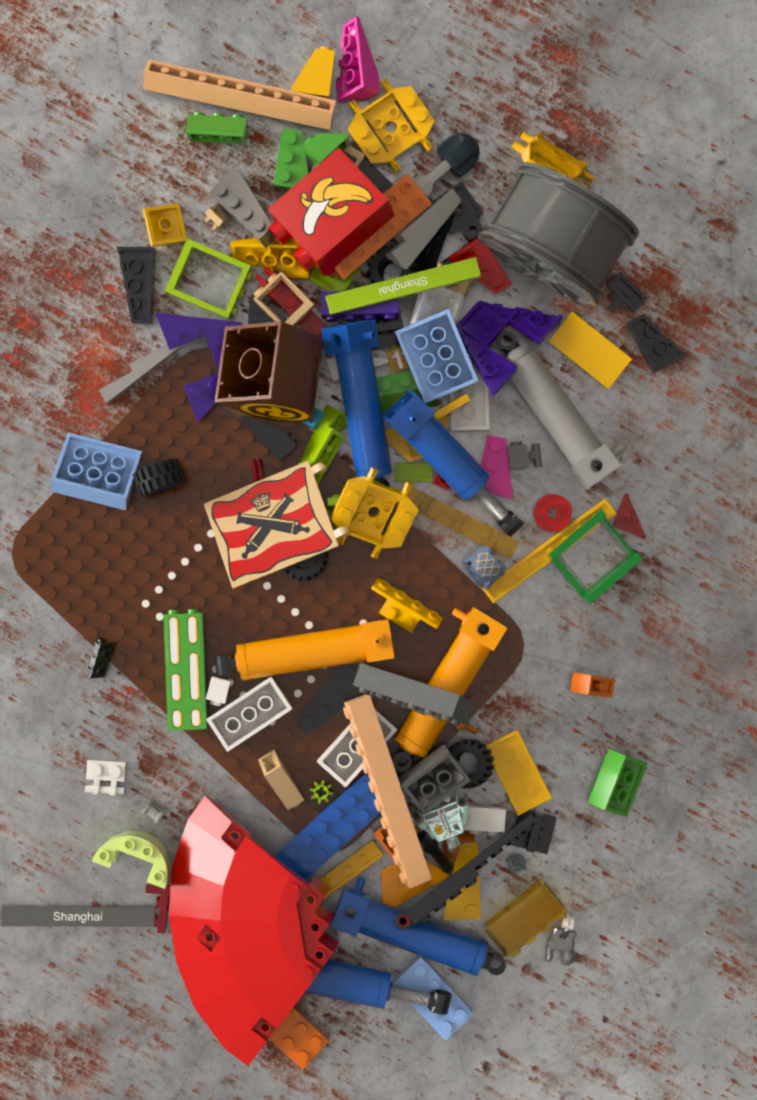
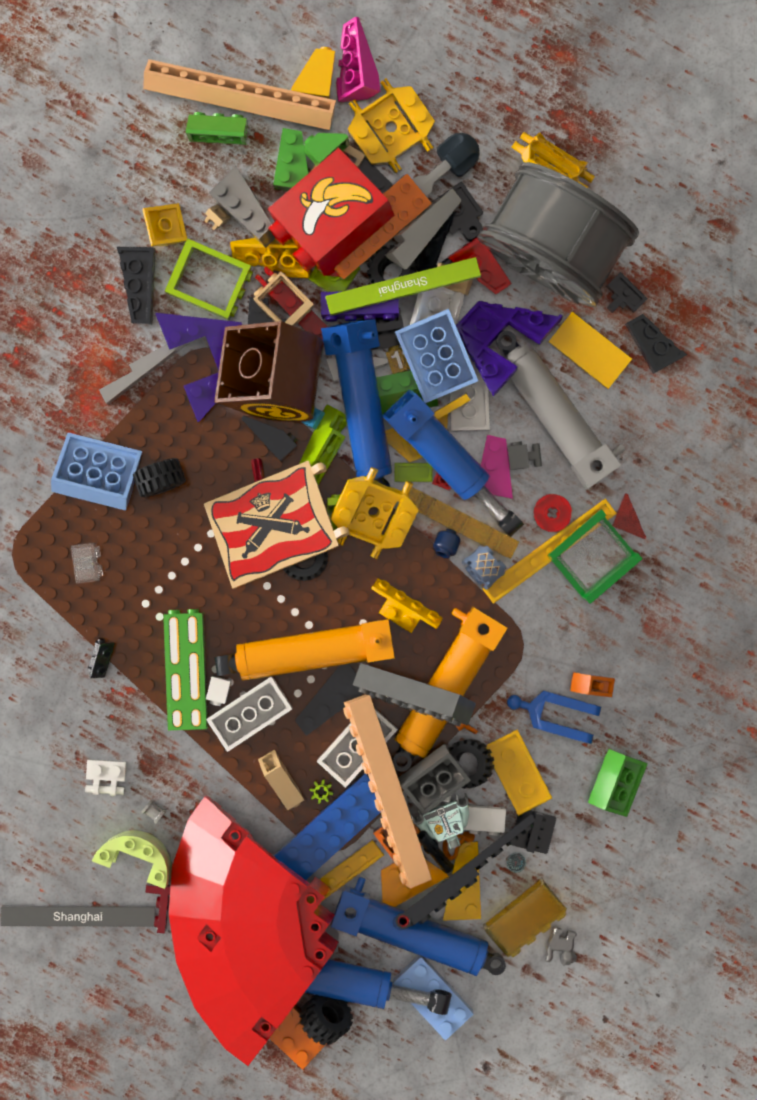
white plate [561,914,574,933] -> none
none -> clear brick [71,543,103,584]
none -> black tyre [299,995,353,1045]
none -> dark blue head [433,529,461,558]
none -> blue piece [507,690,602,744]

